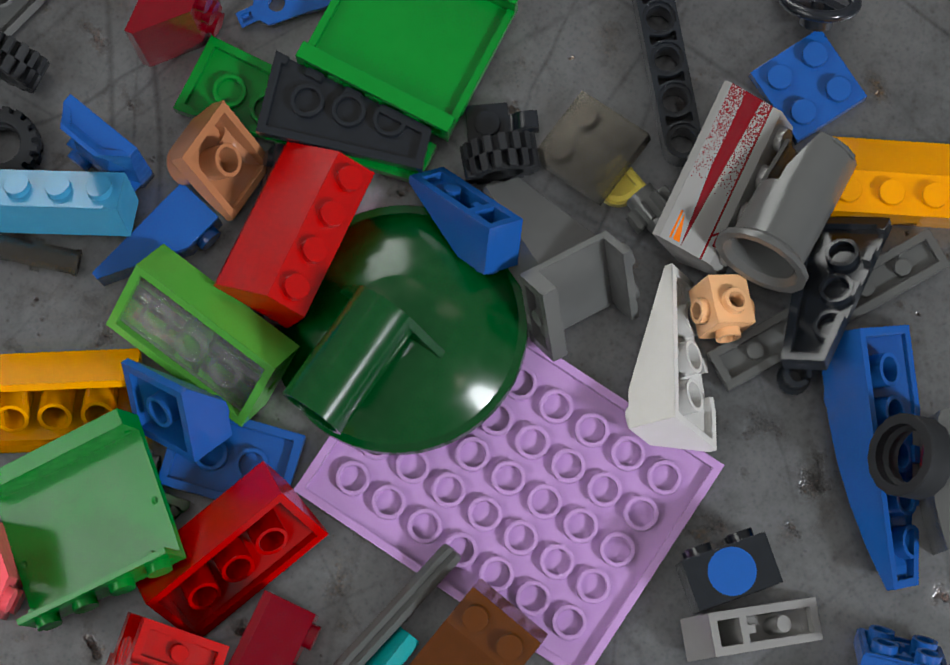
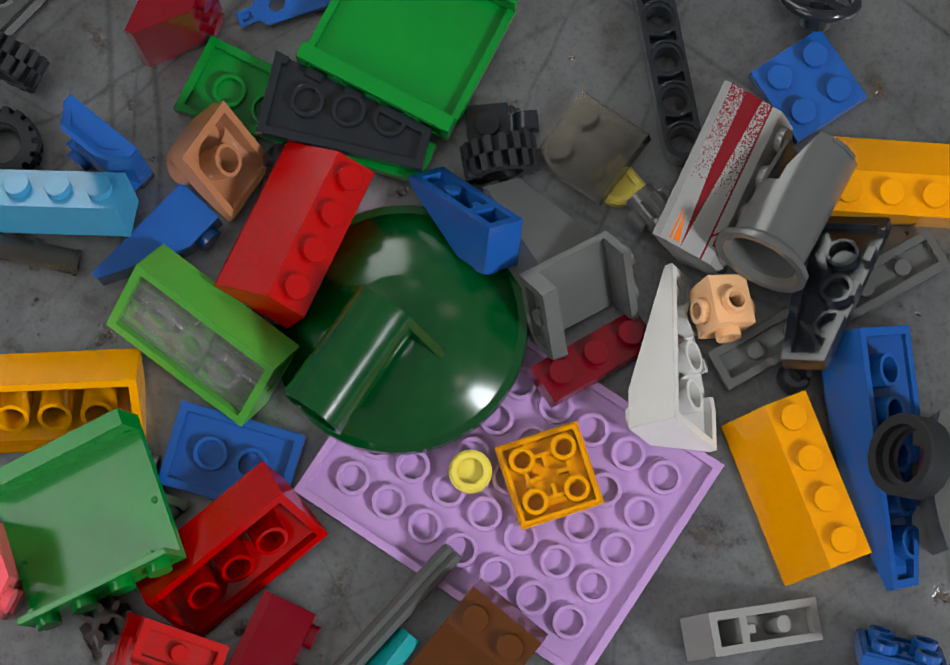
blue slope [121,358,232,463] -> none
black brick [675,527,783,614] -> none
none -> dark grey gear [79,595,133,649]
none -> light yellow tile [449,450,492,494]
none -> light orange tile [494,421,604,531]
none -> dark red plate [528,314,647,409]
none -> light orange slope [720,390,872,587]

